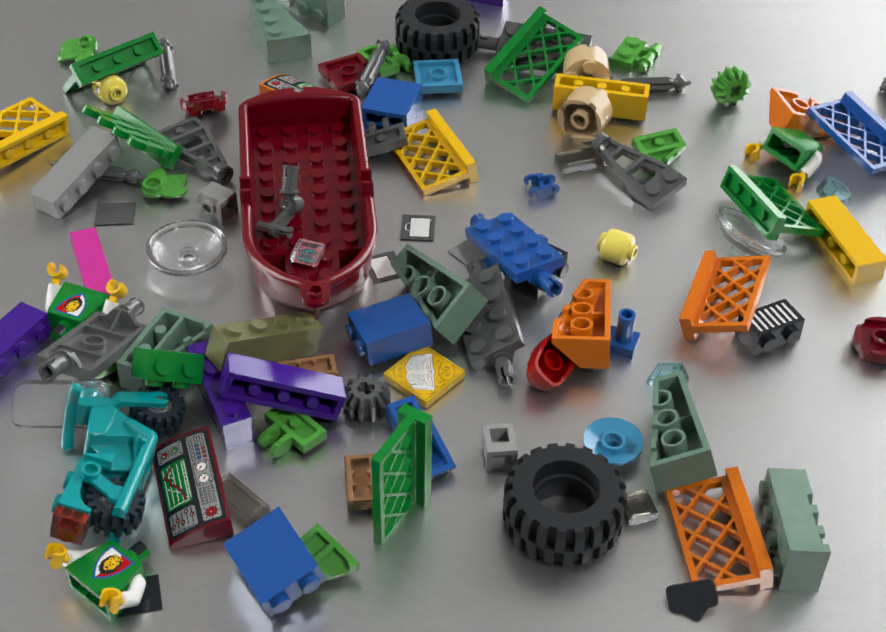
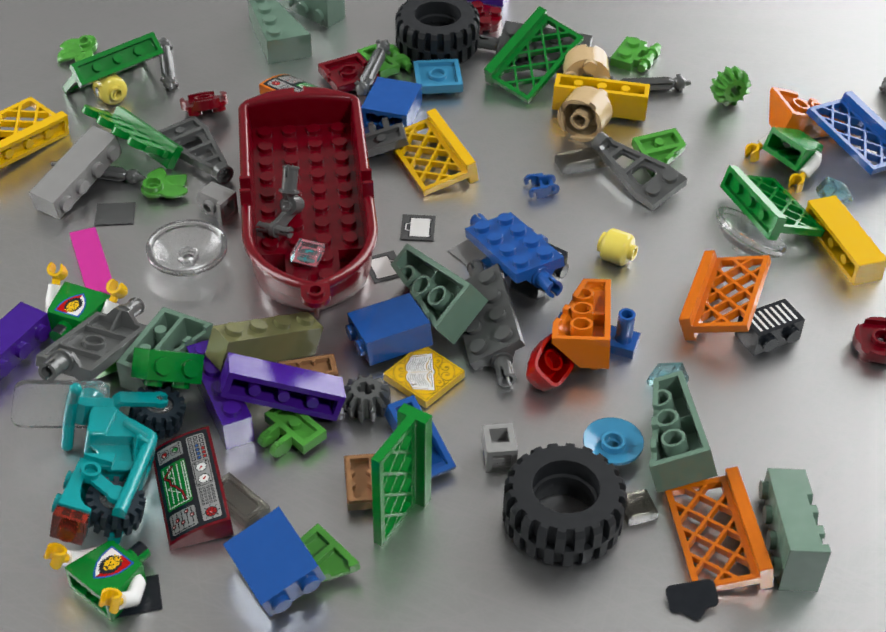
none -> dark red plate [471,1,502,34]

